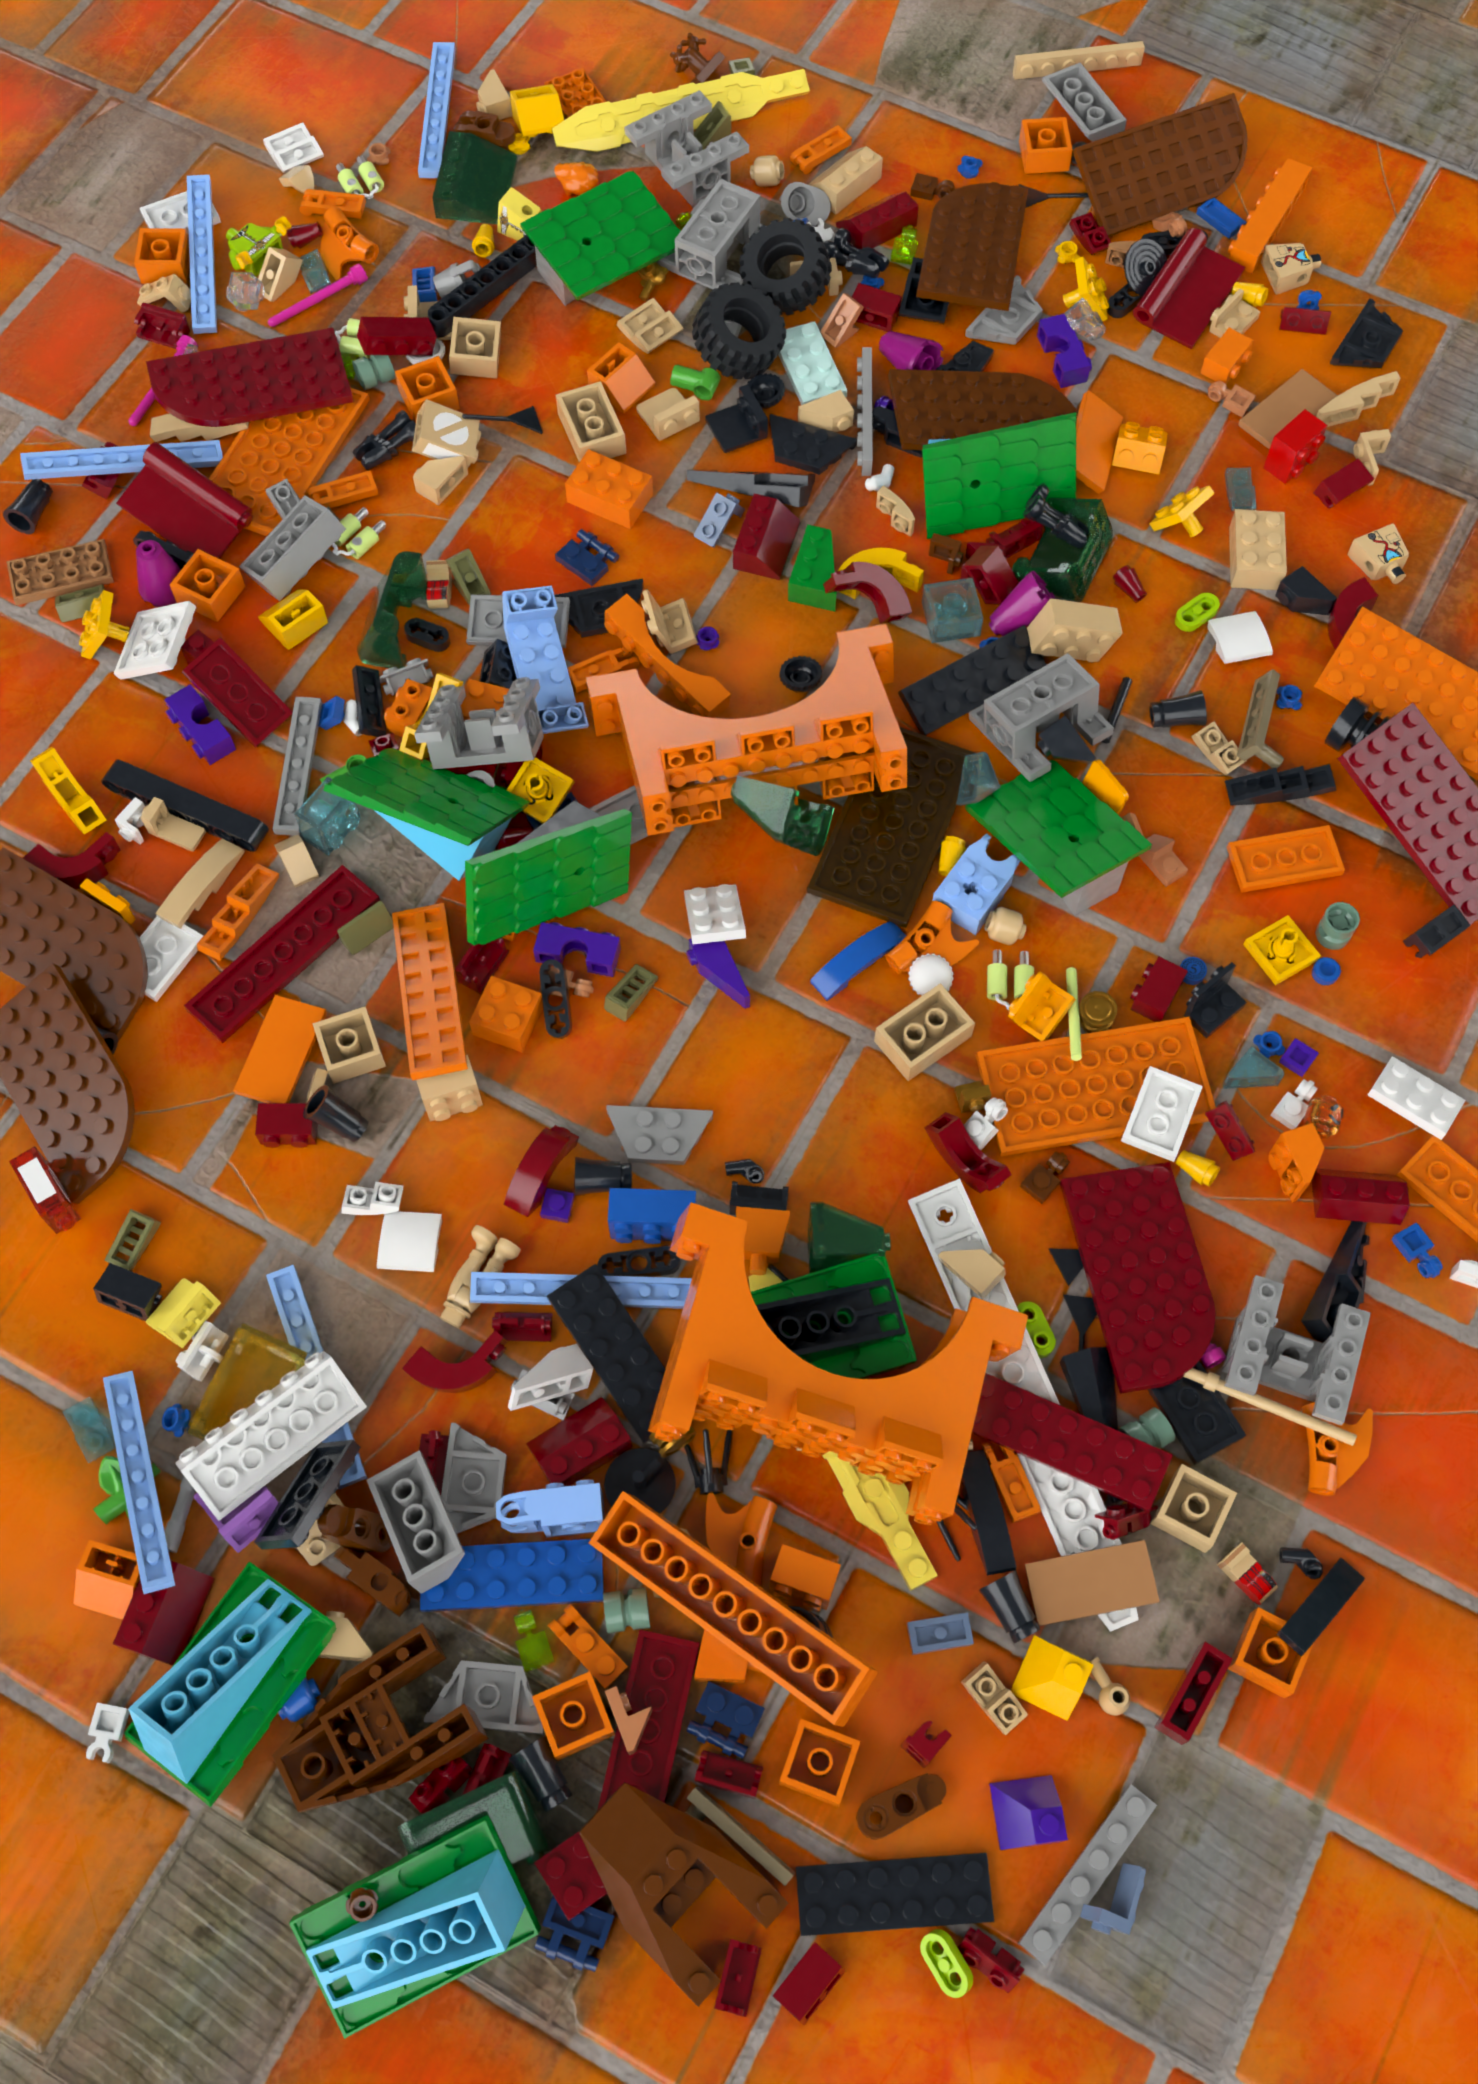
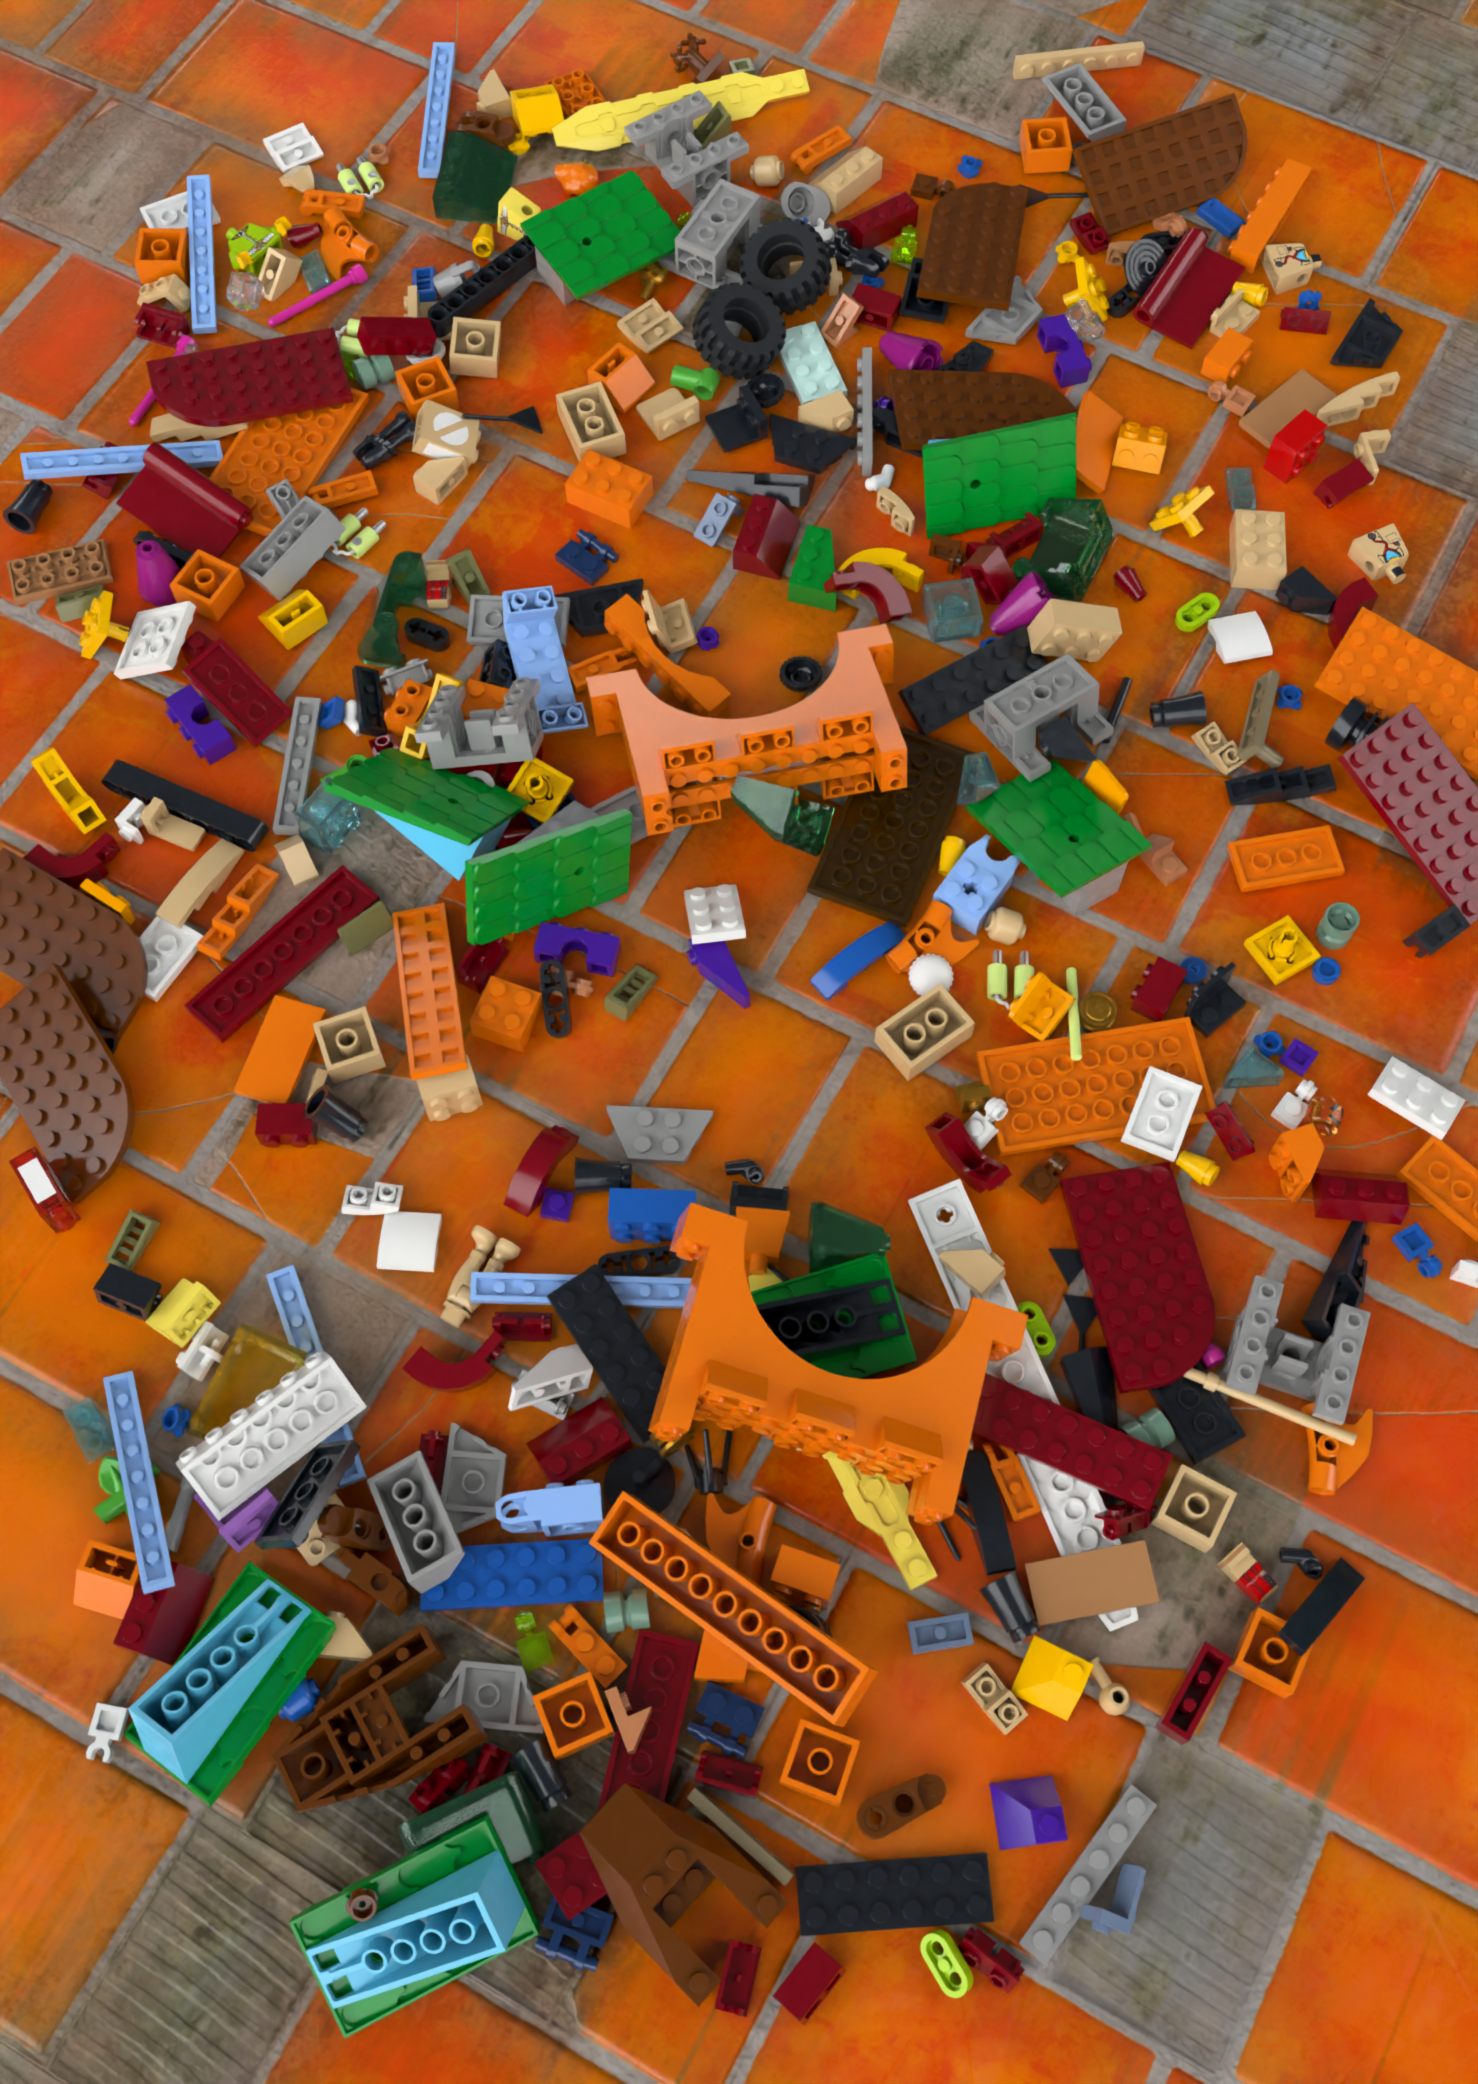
dark red hinge [901,1721,952,1768] -> none
black piece [1023,483,1089,548] -> none

